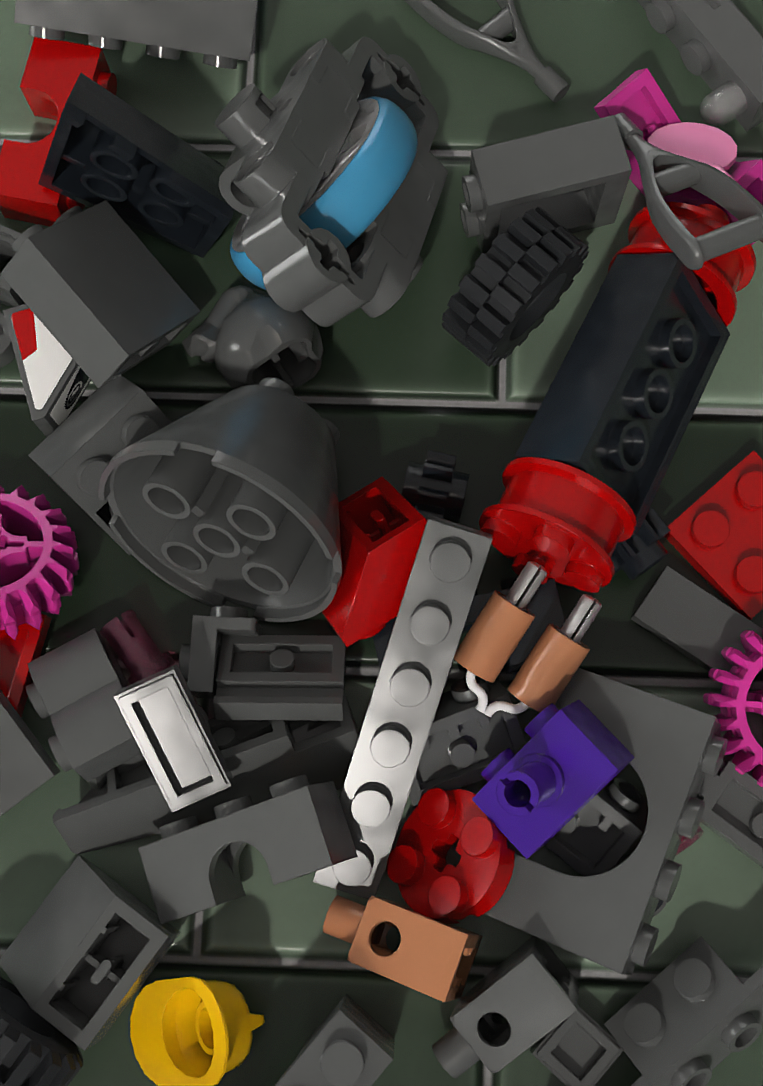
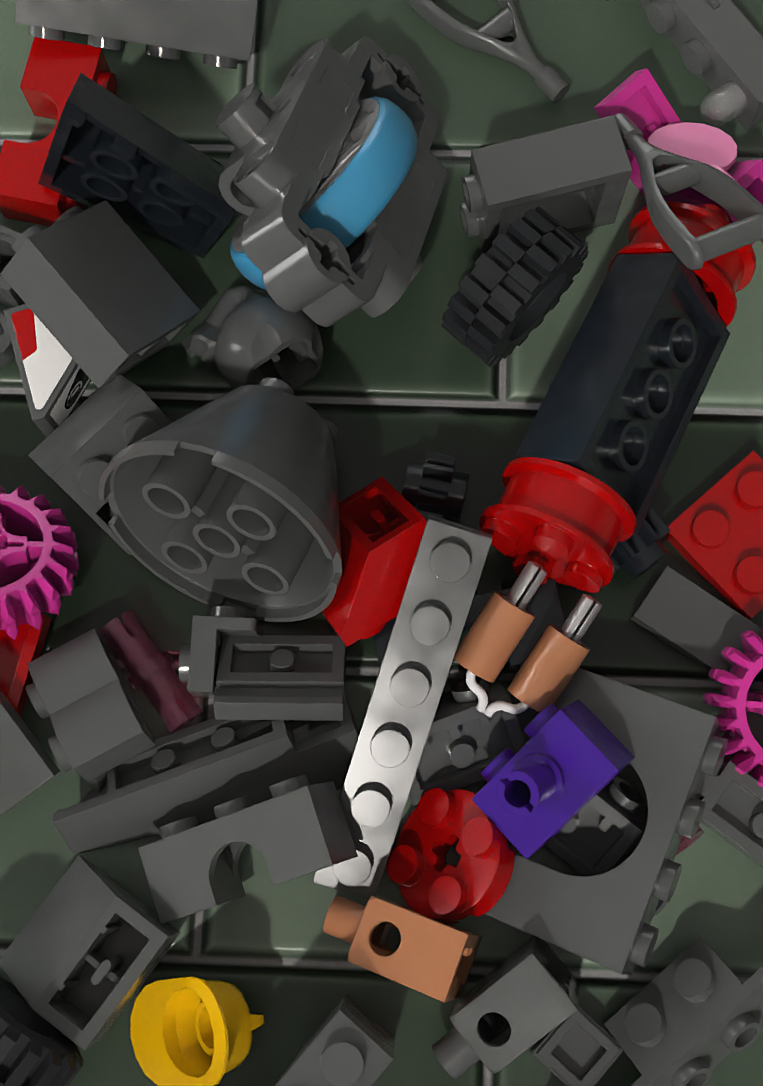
tile [114,664,234,812] -> none

